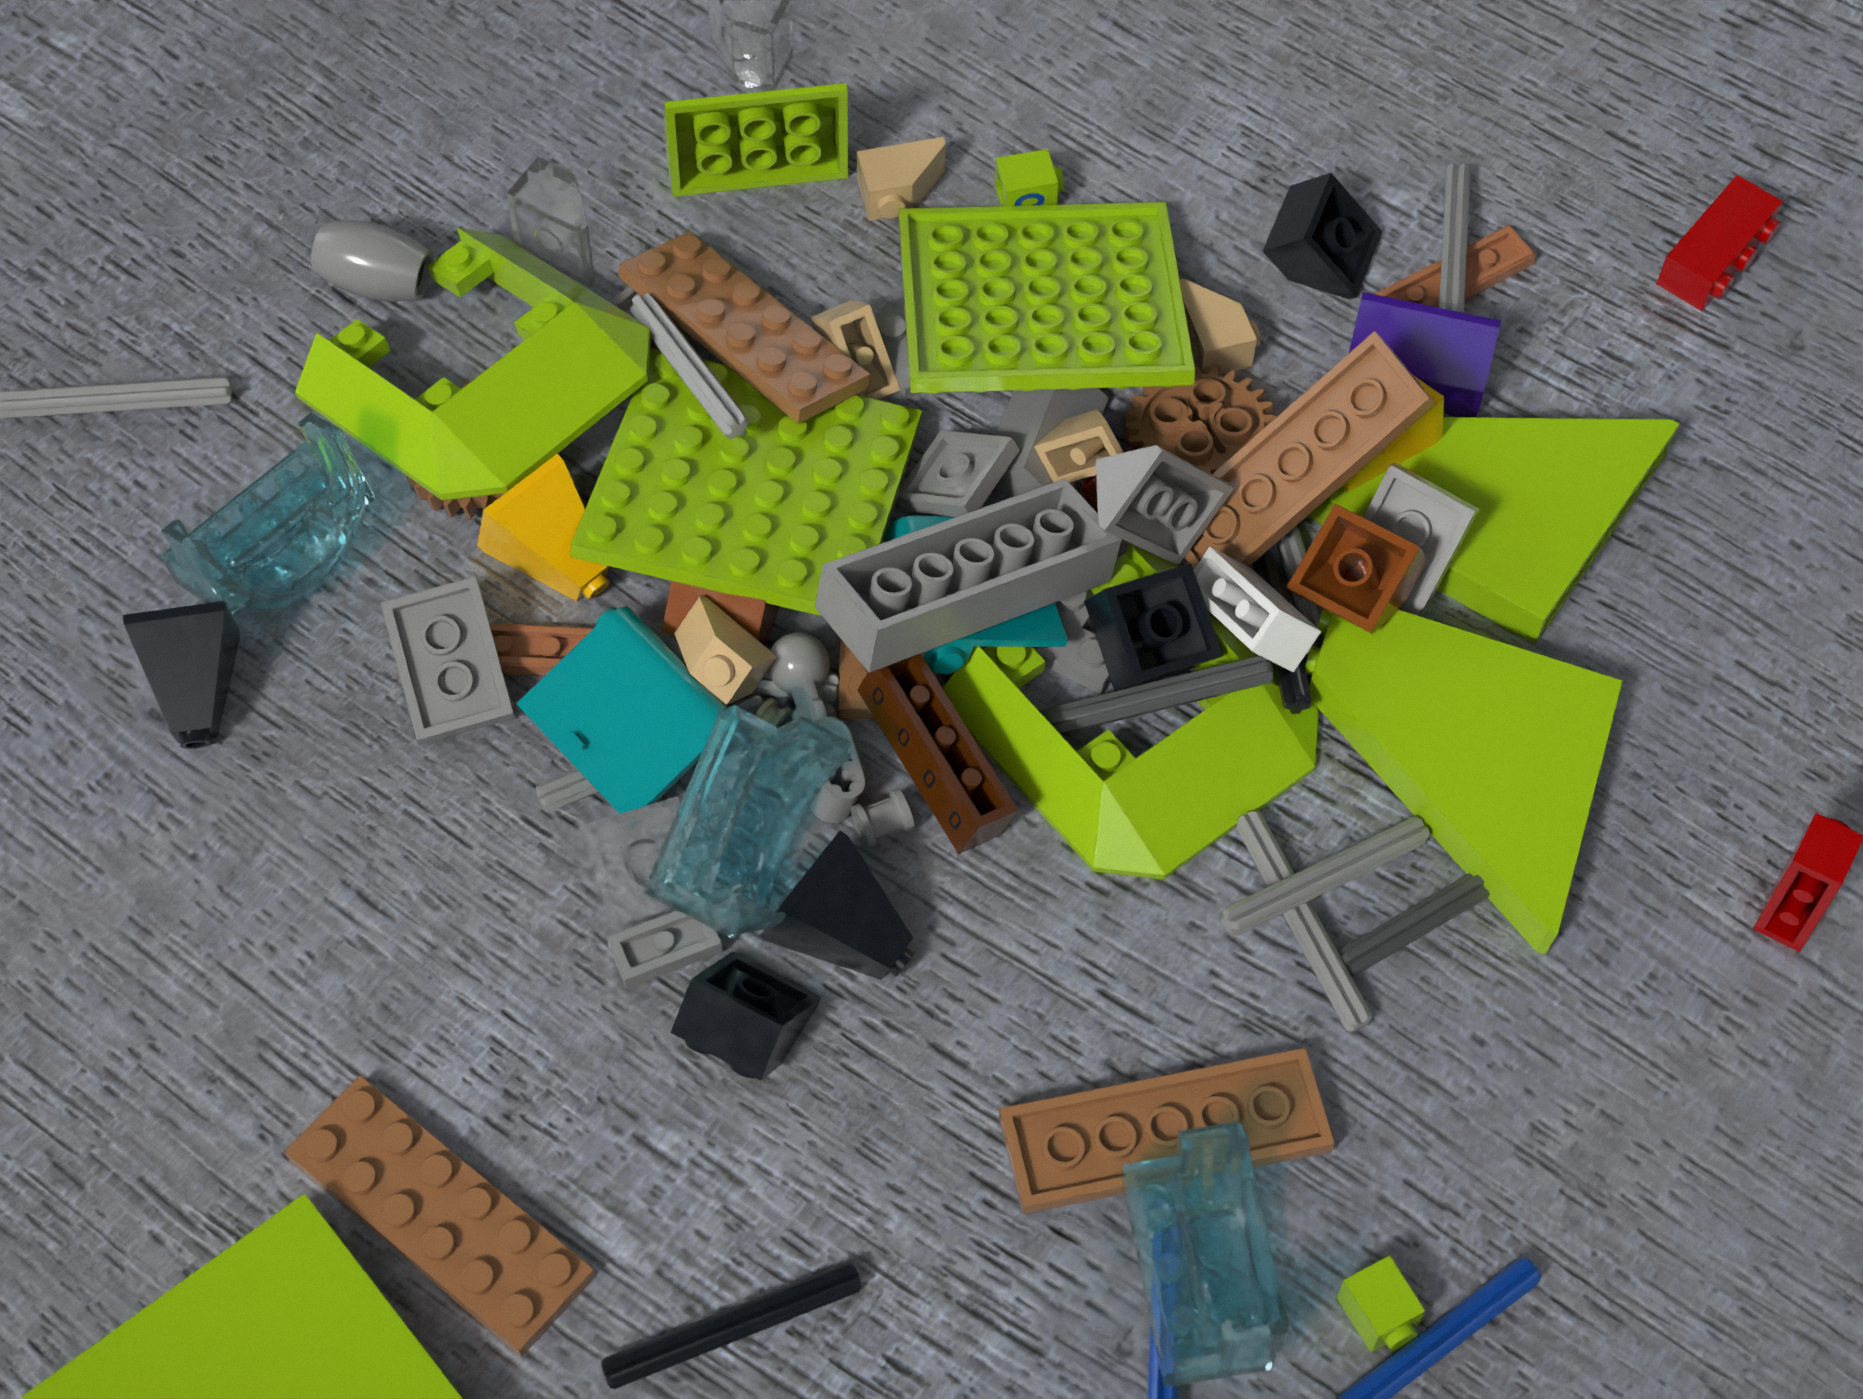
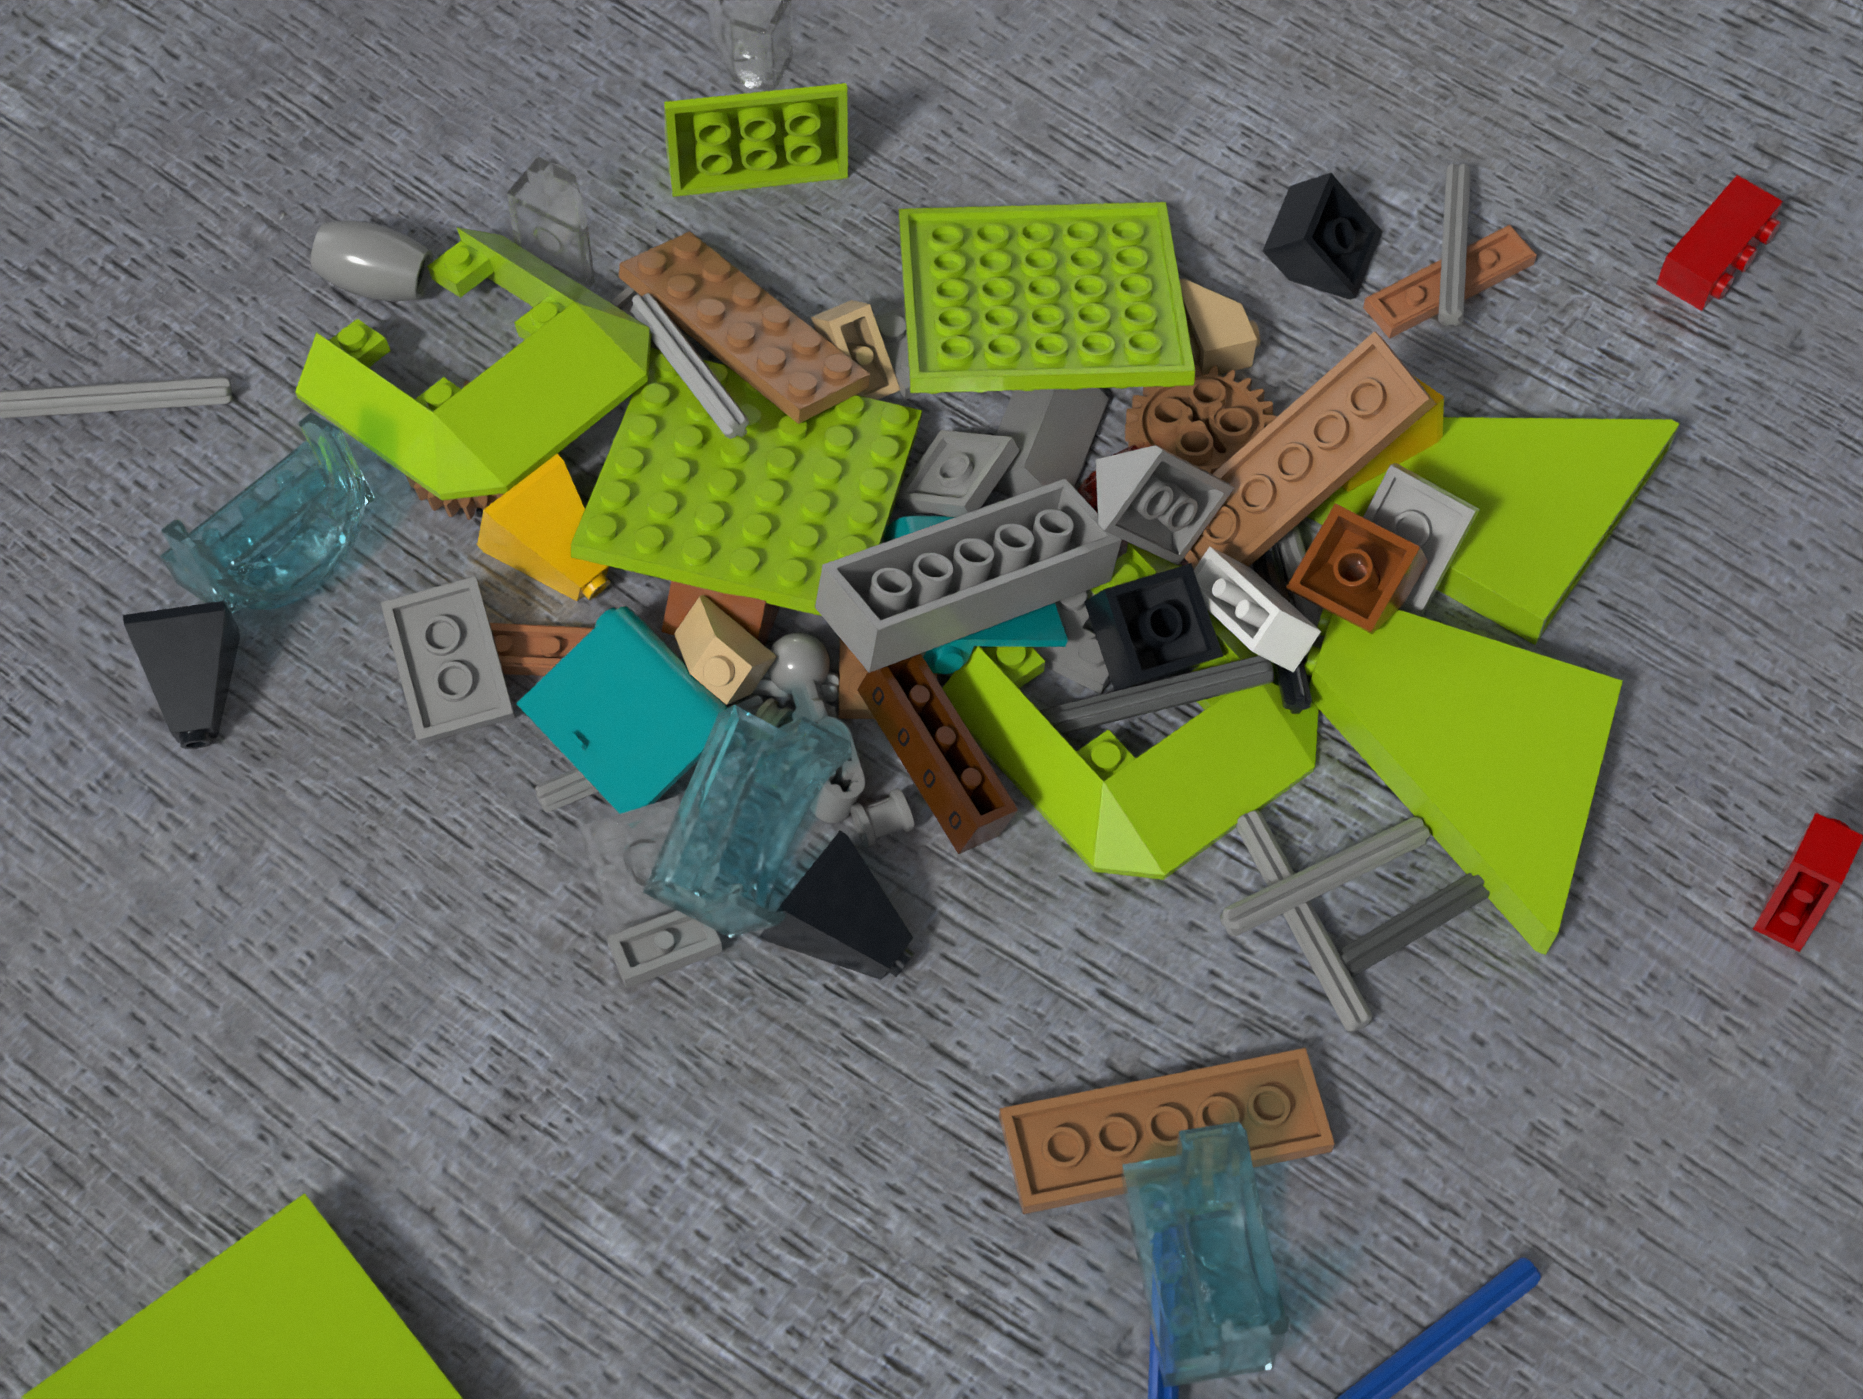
medium nougat plate [284,1075,596,1358] -> none
black axle [601,1262,861,1389] -> none
black slope [670,951,821,1081] -> none
tan slope [857,137,946,221] -> none
lime brick [994,149,1064,206] -> none
tan slope [1034,409,1124,483] -> none
lime brick [1336,1255,1425,1353] -> none
dark purple slope [1348,292,1501,417] -> none

